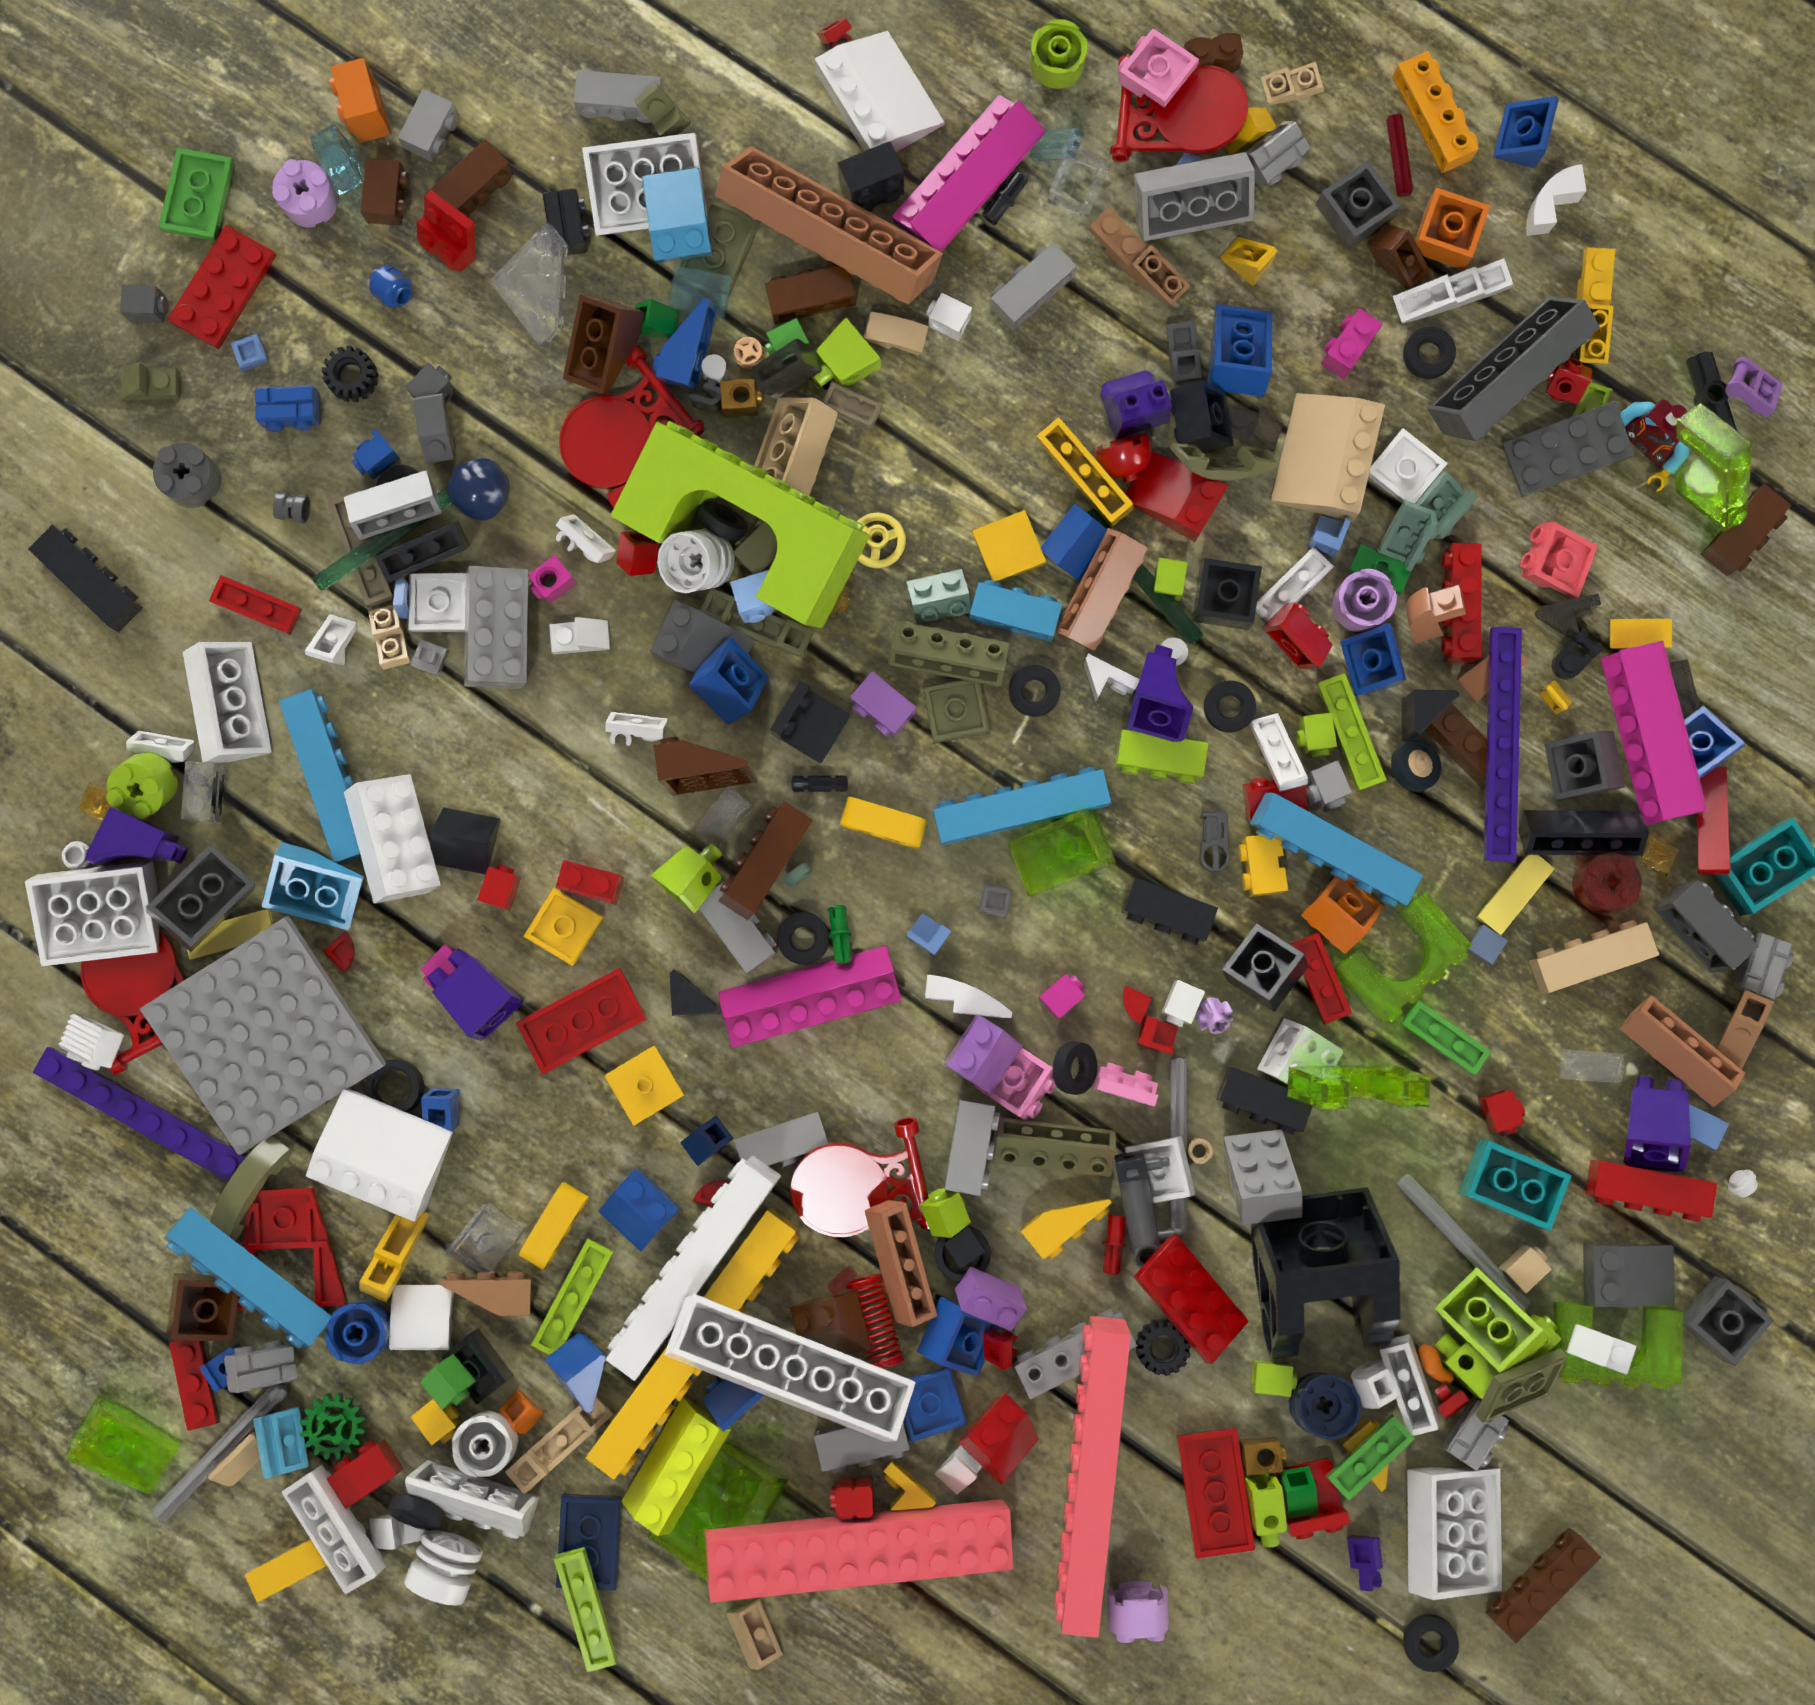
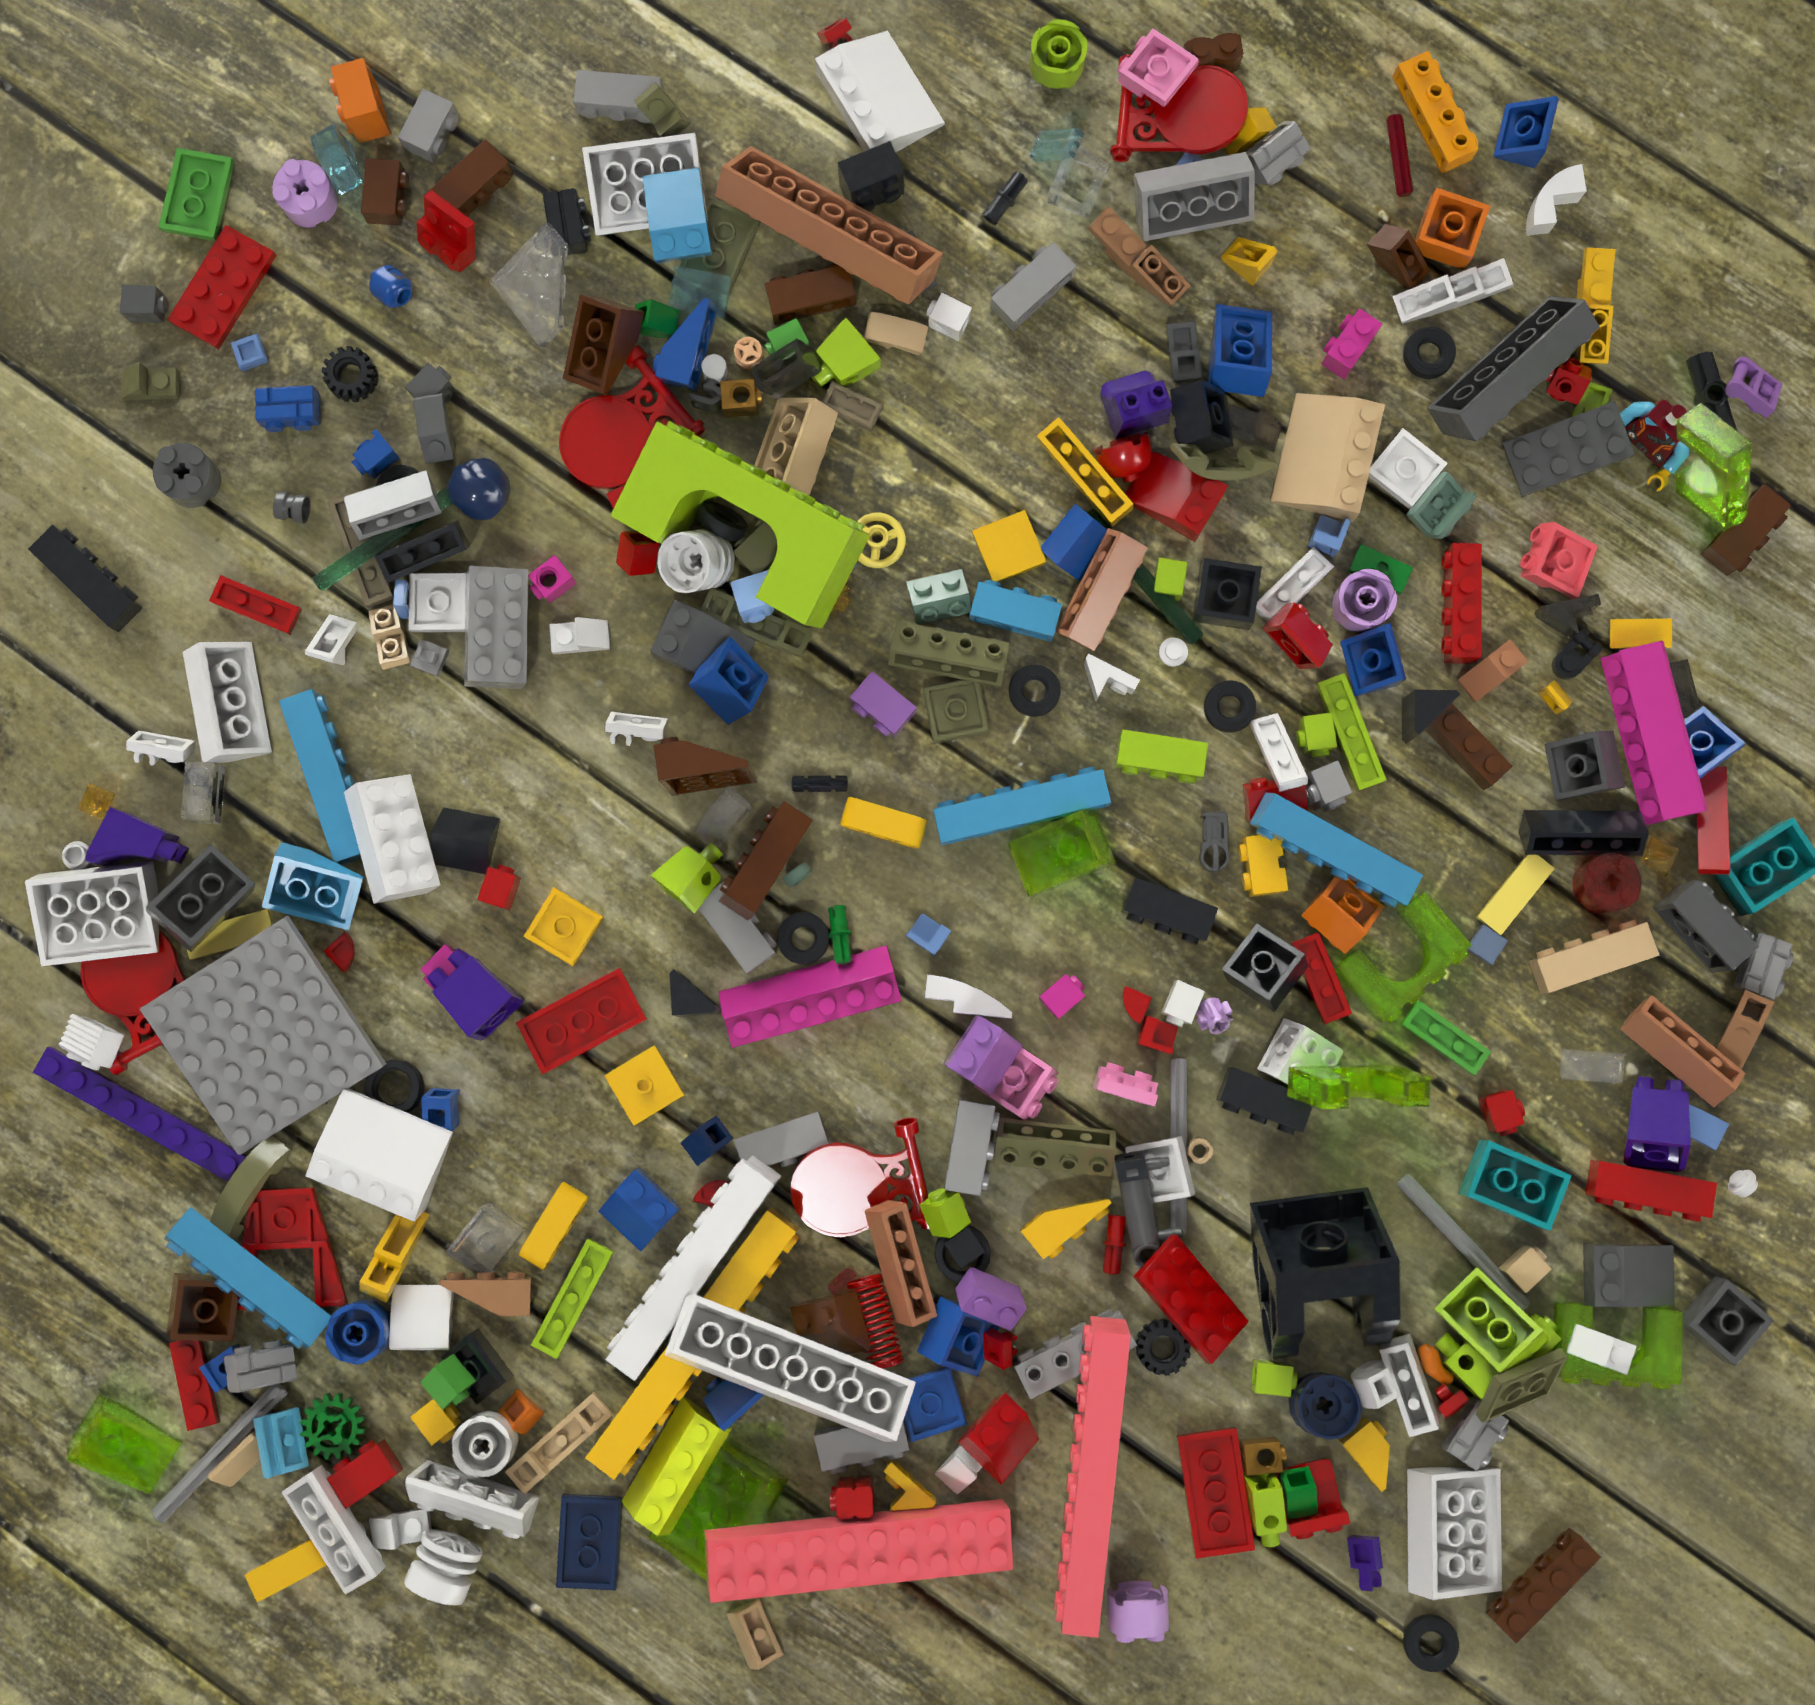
lime brick [106,752,178,819] -> none
black tyre [388,1494,444,1531] -> none
blue slope [544,1333,606,1413] -> none
lime plate [554,1547,618,1672] -> none
white plate [556,514,616,563] -> none
red brick [556,860,624,905] -> none
black bracket [770,680,850,763] -> none
dark pink slope [892,95,1046,252] -> none
flat silver tile [978,884,1013,919] -> none
black tyre [1053,1041,1097,1095] -> none
dark purple hips [1126,645,1194,742] -> none
light grey brick [1223,1129,1302,1225] -> none
tan slope [1261,62,1324,105] -> none
dark grey brick [1316,161,1401,250] -> none
bright green plate [1326,1414,1415,1501] -> none
sand green bracket [1378,499,1439,572] -> none
black wheel [1391,740,1442,792] -> none
nougat brick [1406,585,1466,644] -> none
dark purple plate [1484,627,1522,863] -> none

